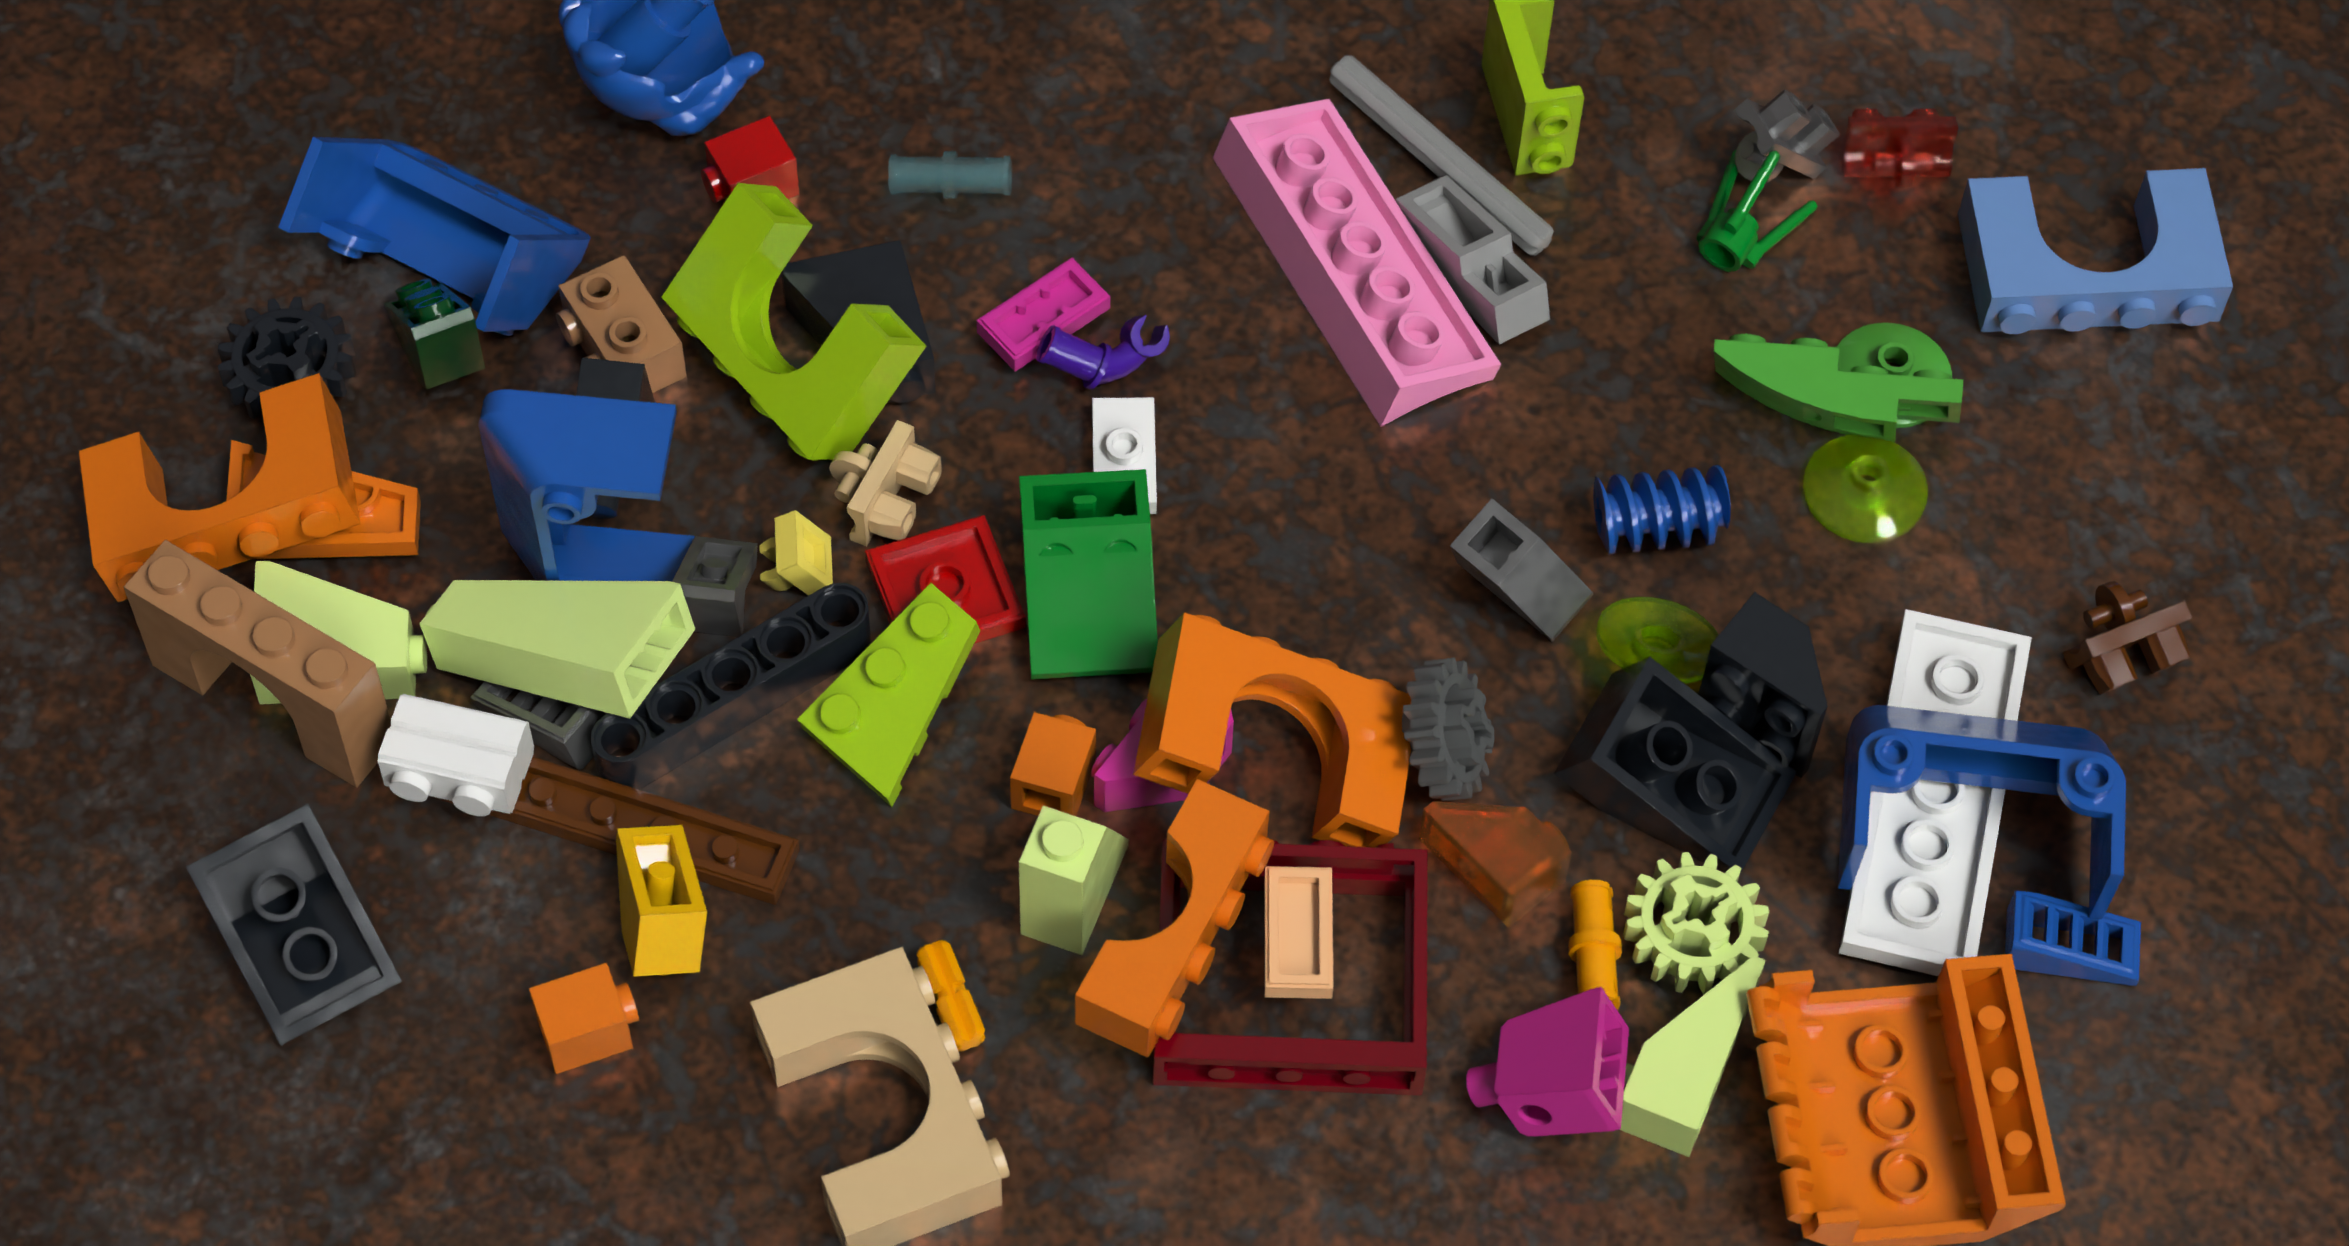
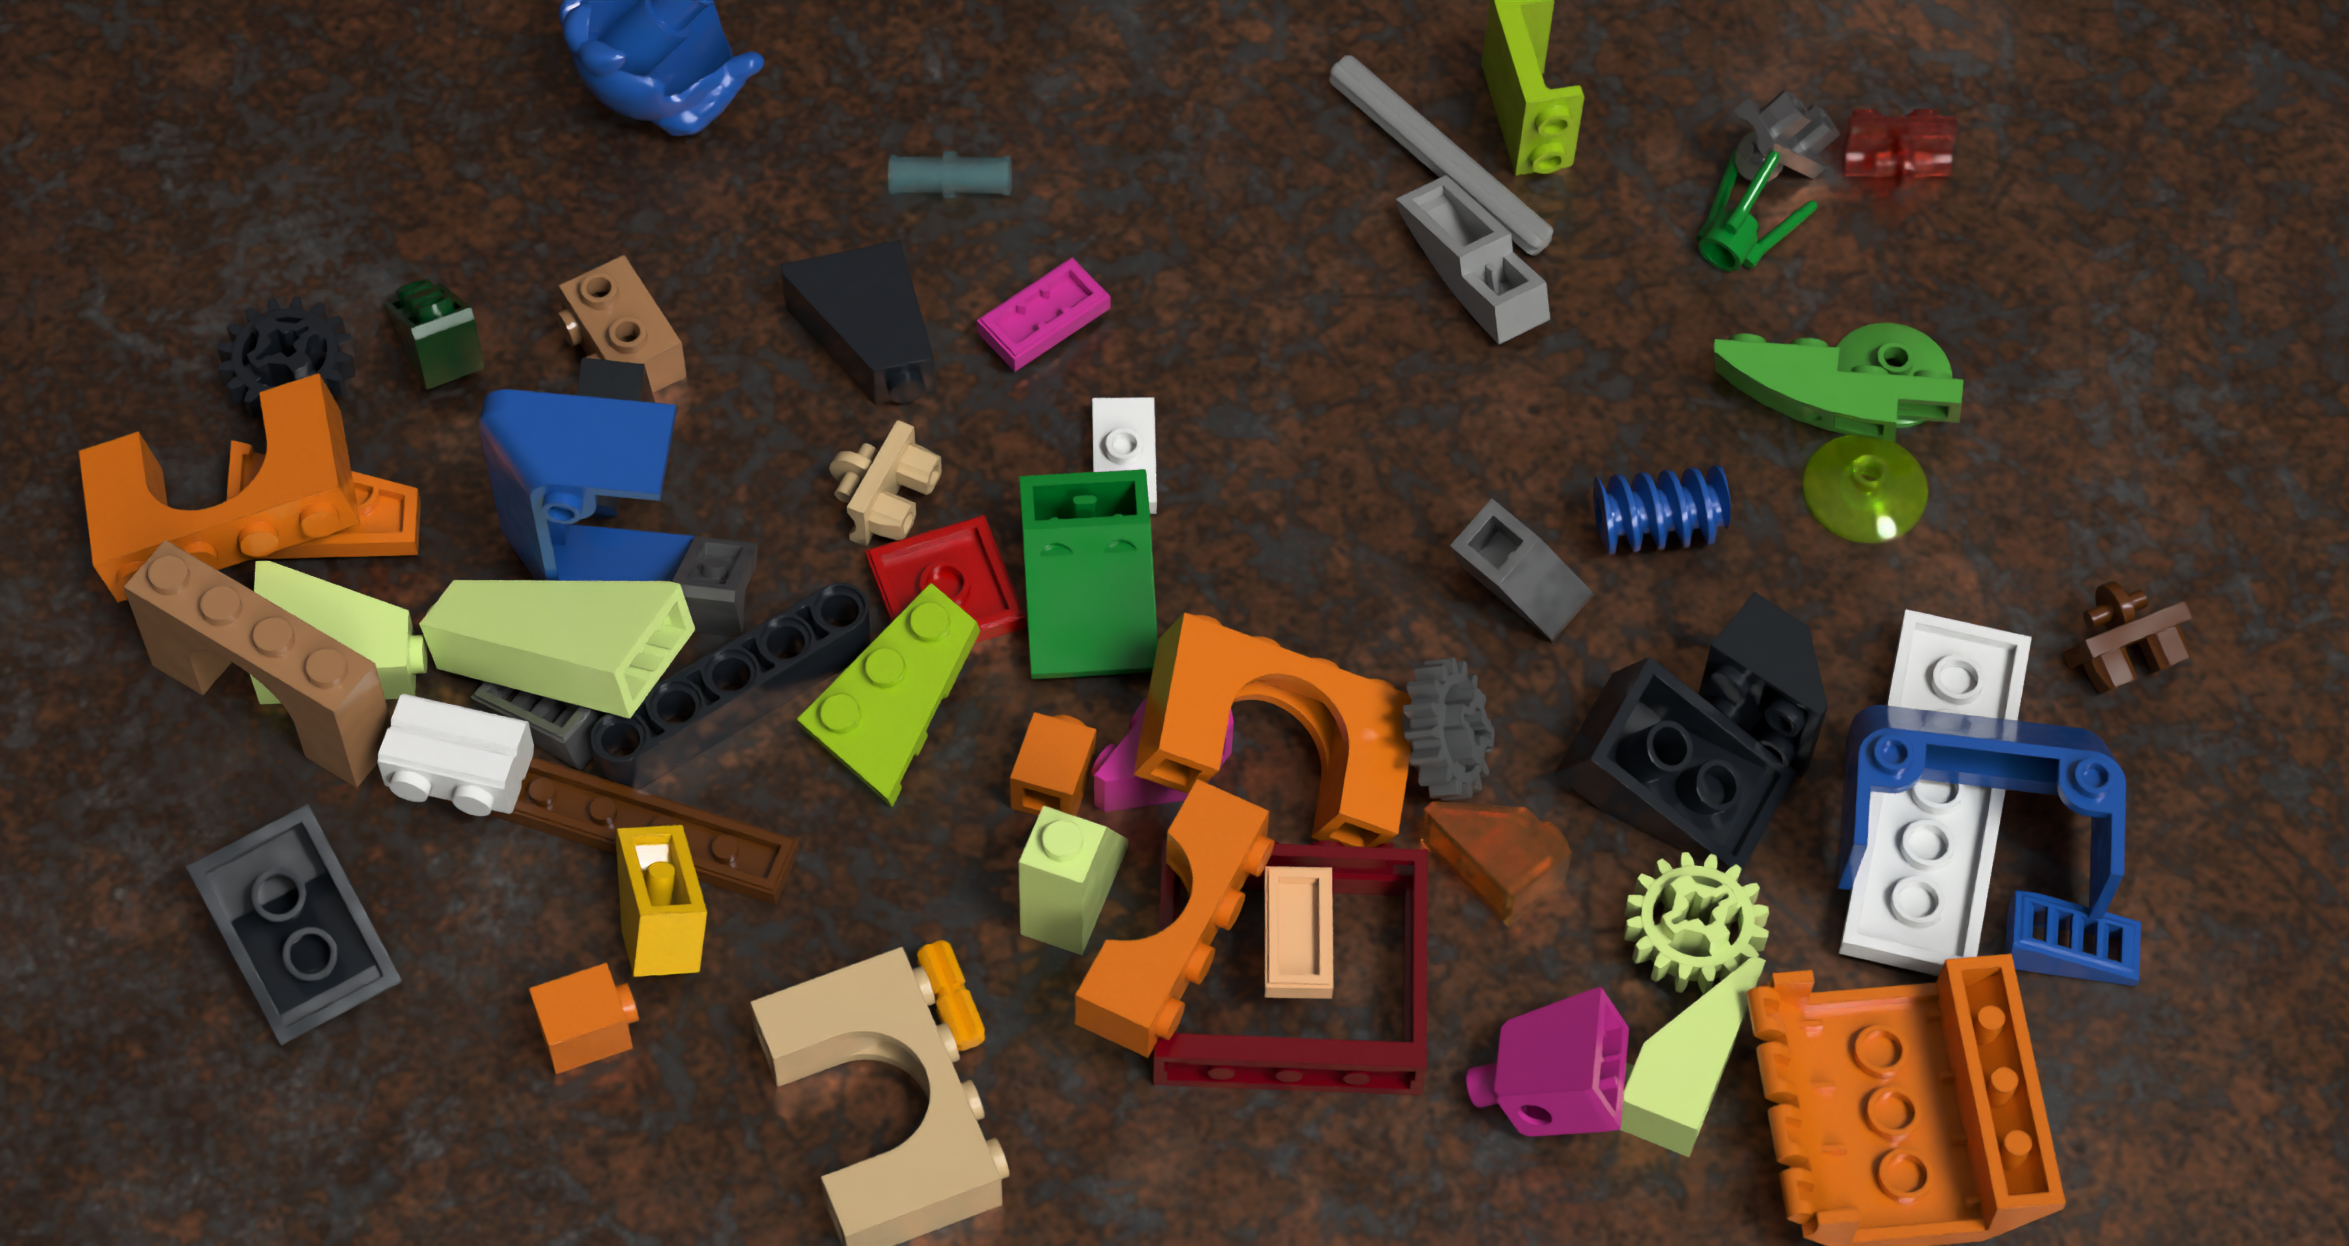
blue windscreen [278,137,591,336] -> none
lime arch [661,183,926,461] -> none
red brick [701,116,799,203] -> none
light yellow tile [759,510,833,596] -> none
dark purple piece [1036,315,1170,390] -> none
bright pink arch [1213,99,1501,427] -> none
light orange pin [1568,879,1622,1010] -> none
clear neon green dish [1596,597,1719,684] -> none
medium blue arch [1958,168,2233,334] -> none

